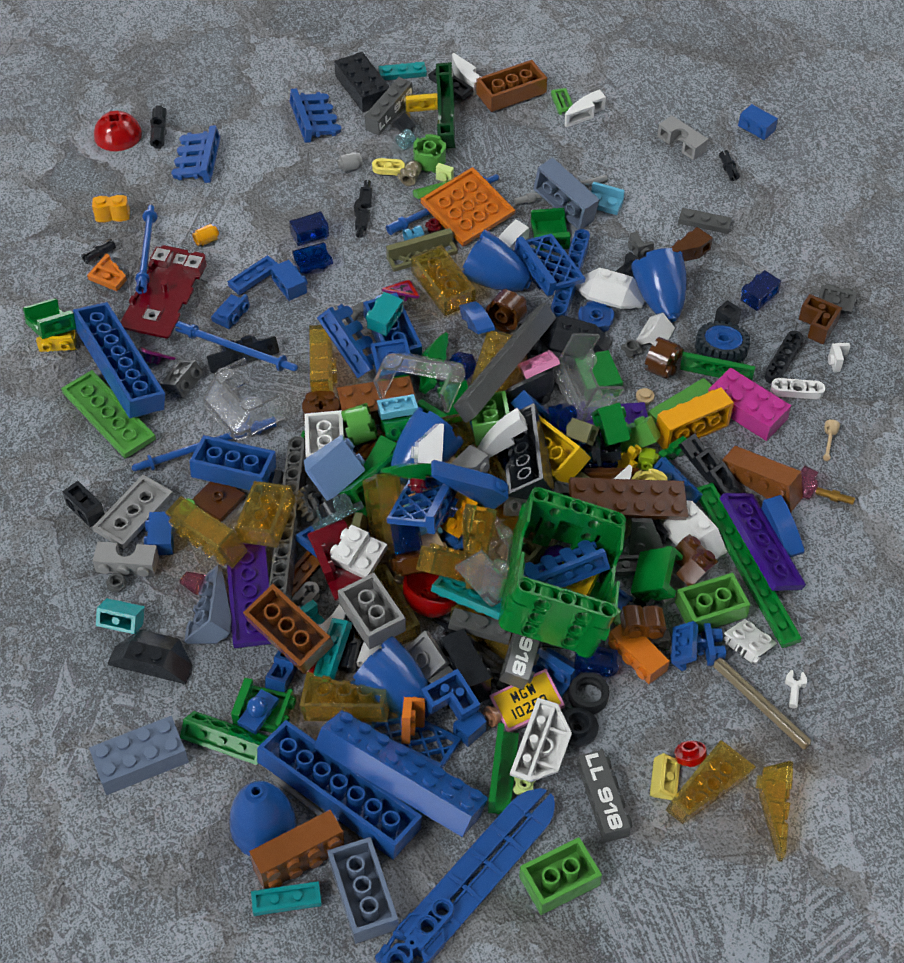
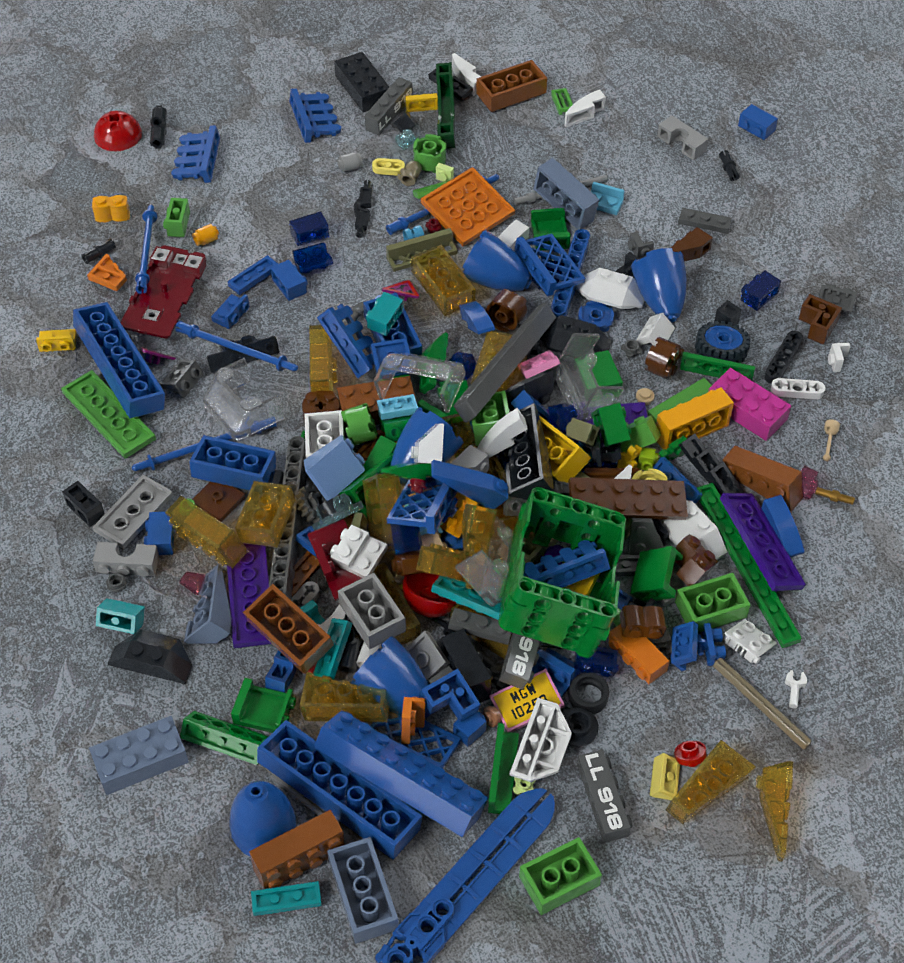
green panel [23,298,76,339] -> none
blue tile [237,689,279,735] -> none
teal plate [378,62,427,81] -> none
none -> bright green brick [163,198,190,237]

